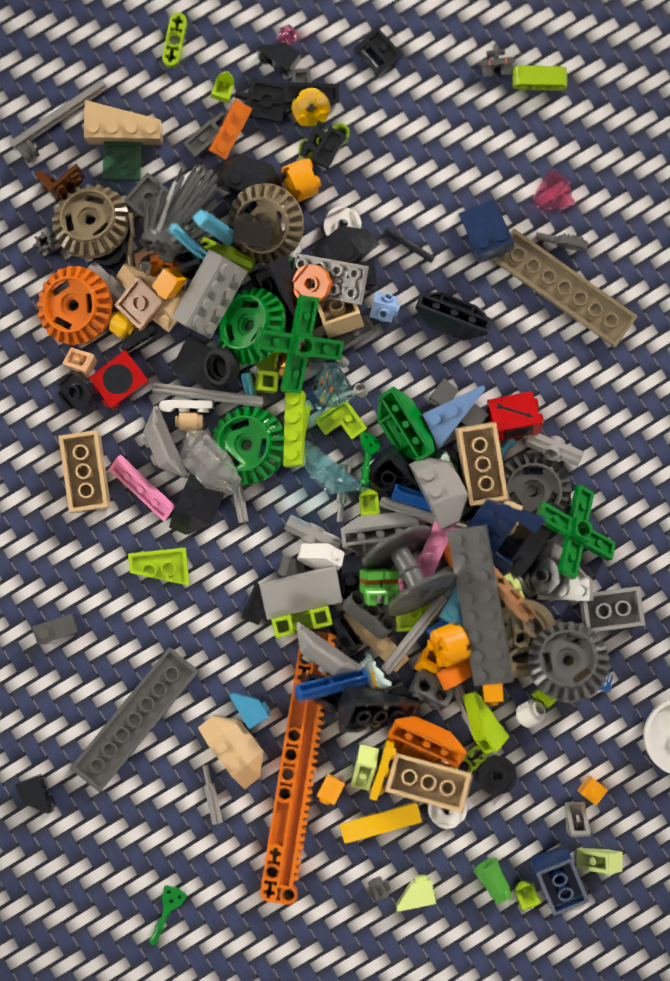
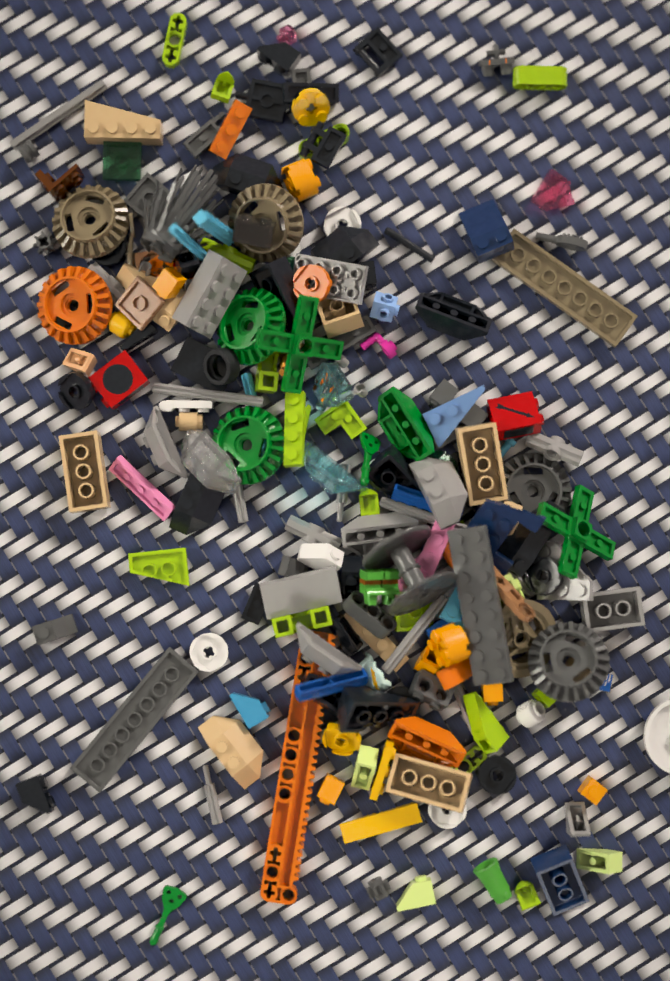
none -> white plate [189,633,229,672]
none -> yellow plate [322,722,362,756]
none -> dark pink plate [360,332,397,359]

